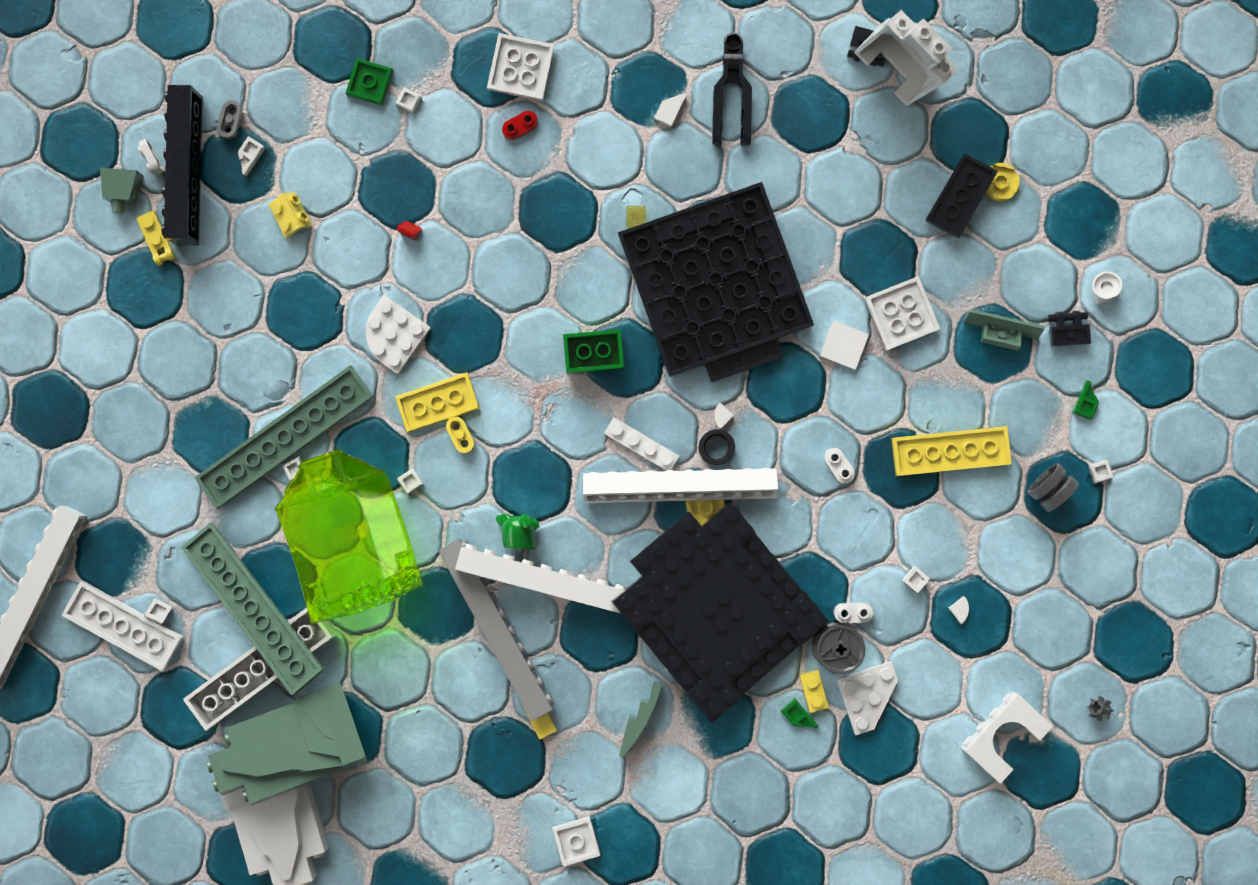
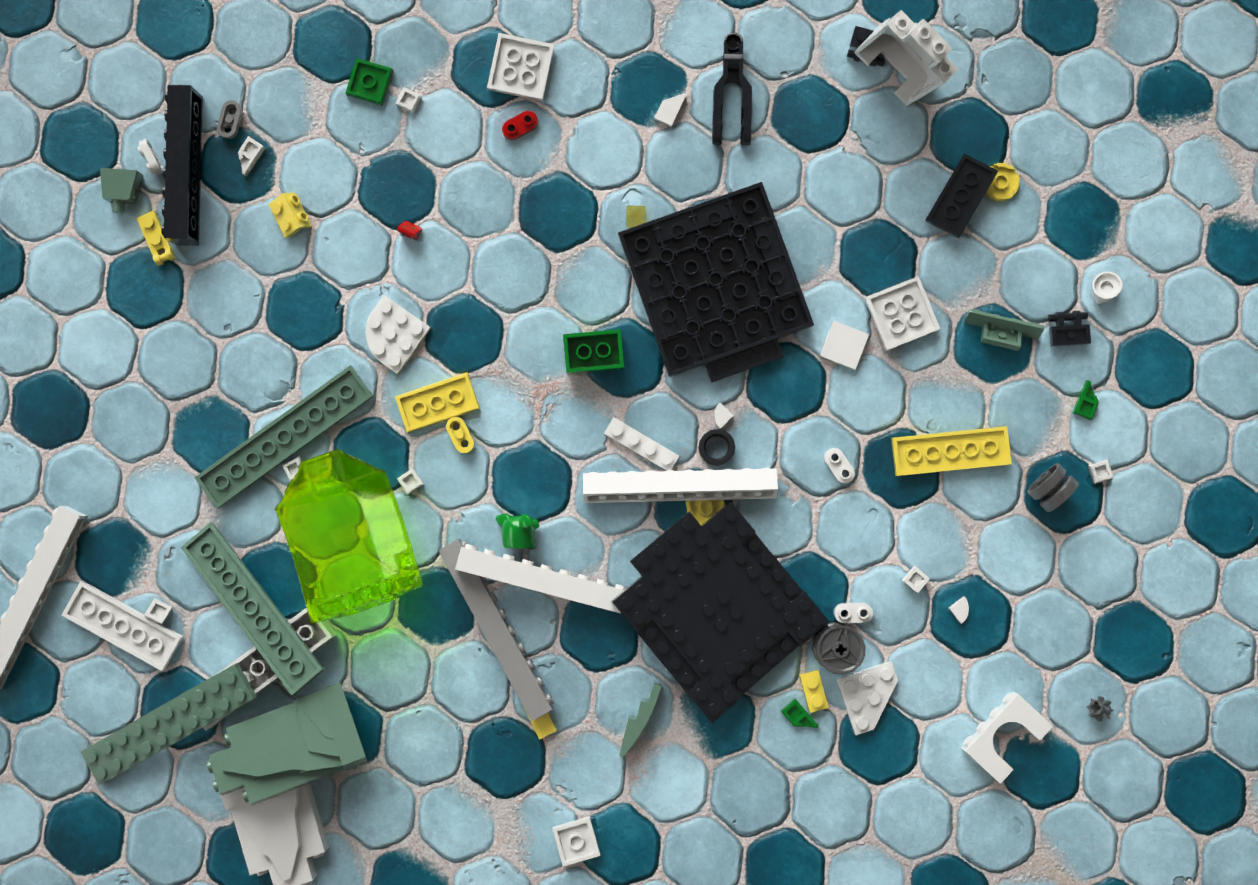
none -> sand green plate [81,663,257,785]

